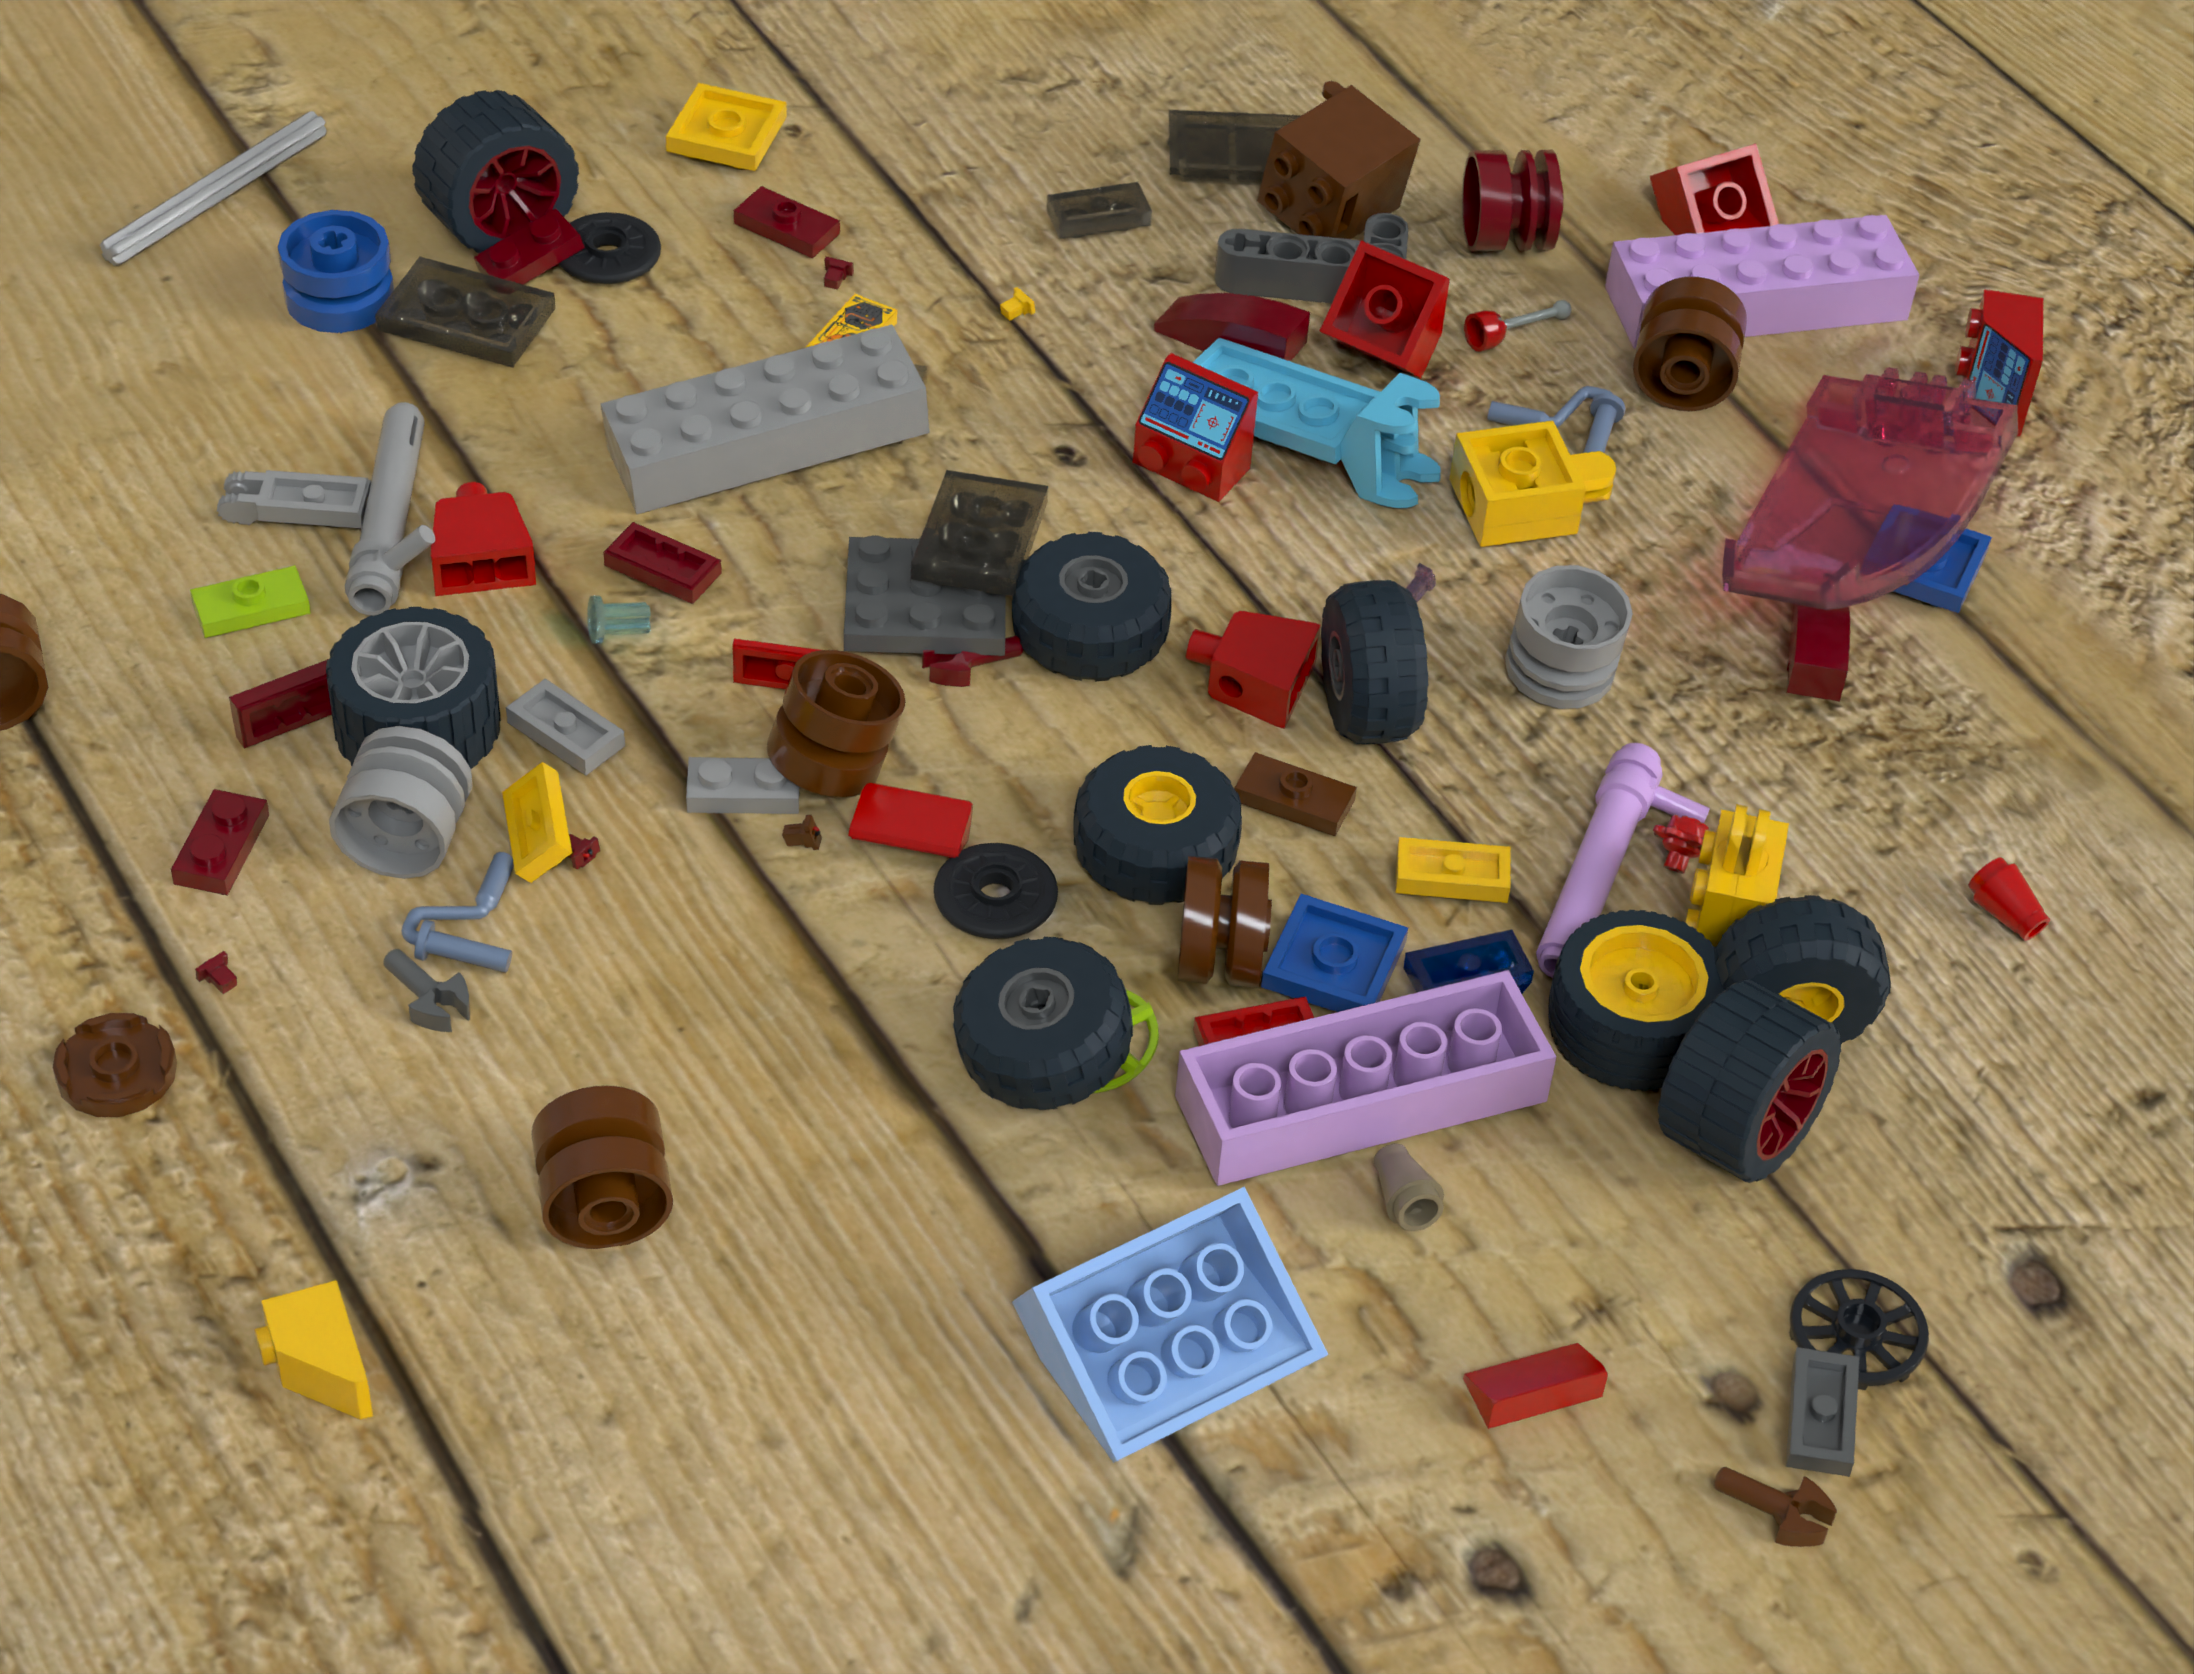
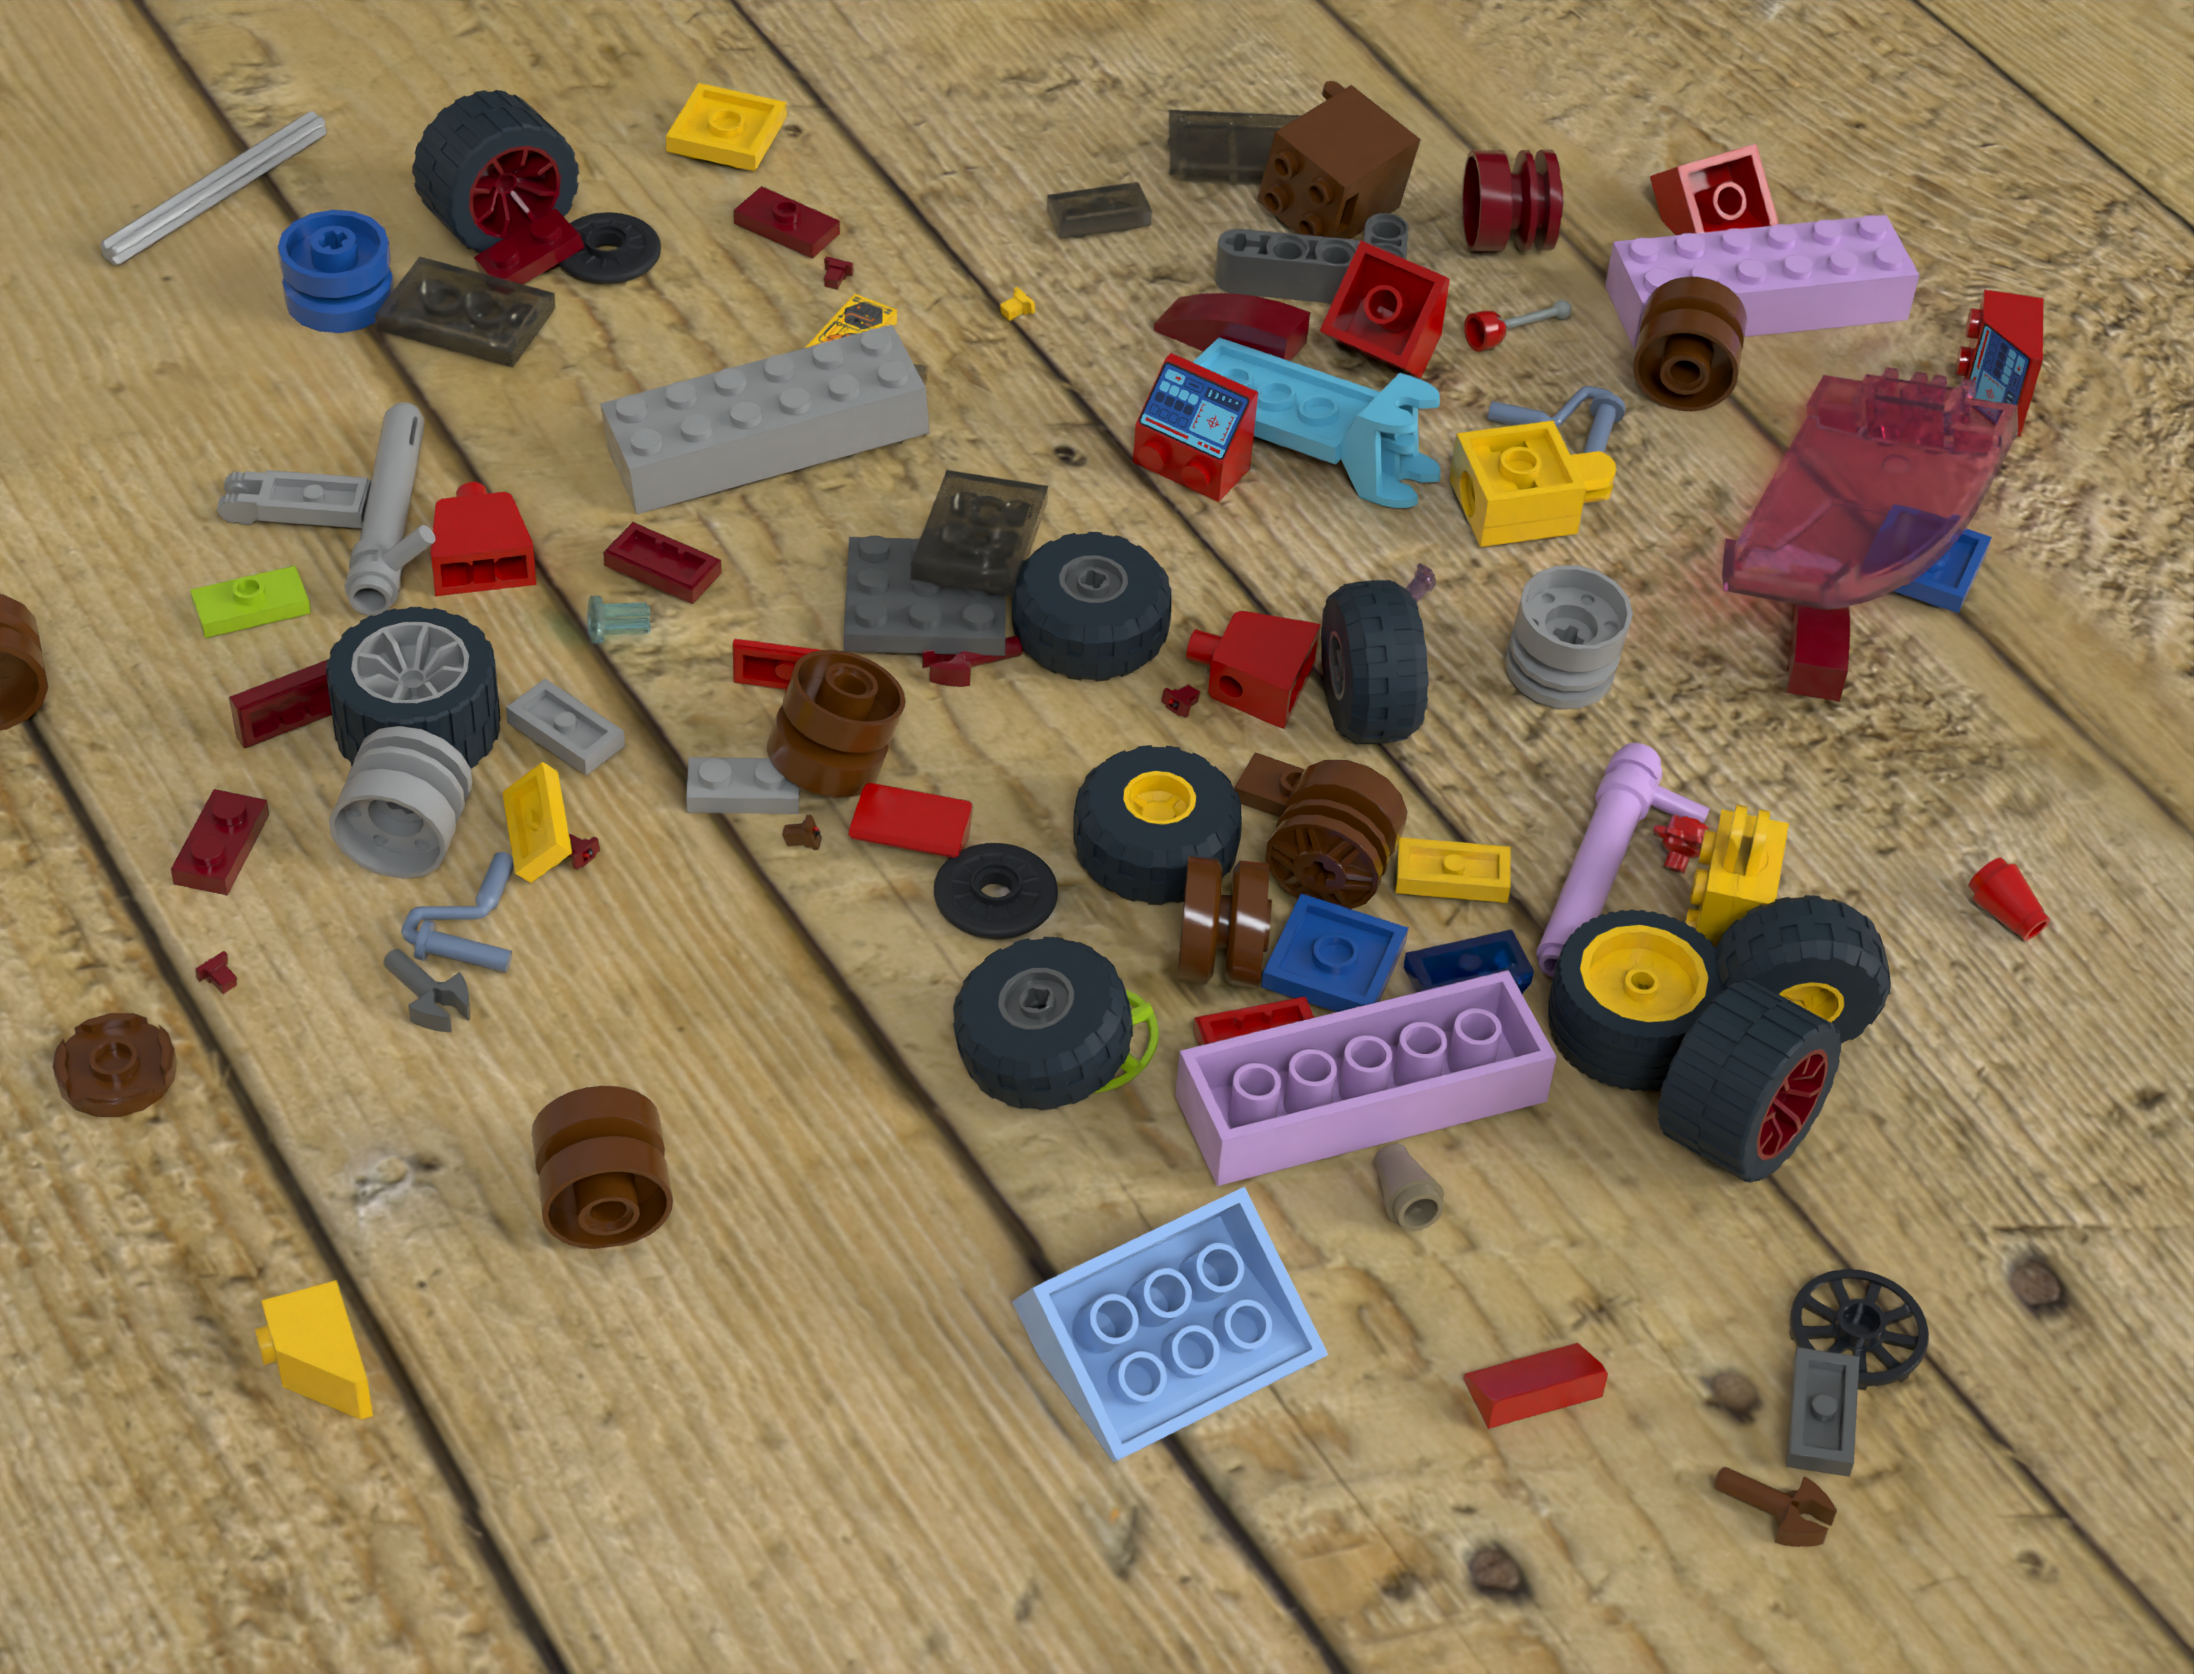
none -> dark red piece [1161,684,1200,718]
none -> reddish brown wheel [1265,760,1408,909]

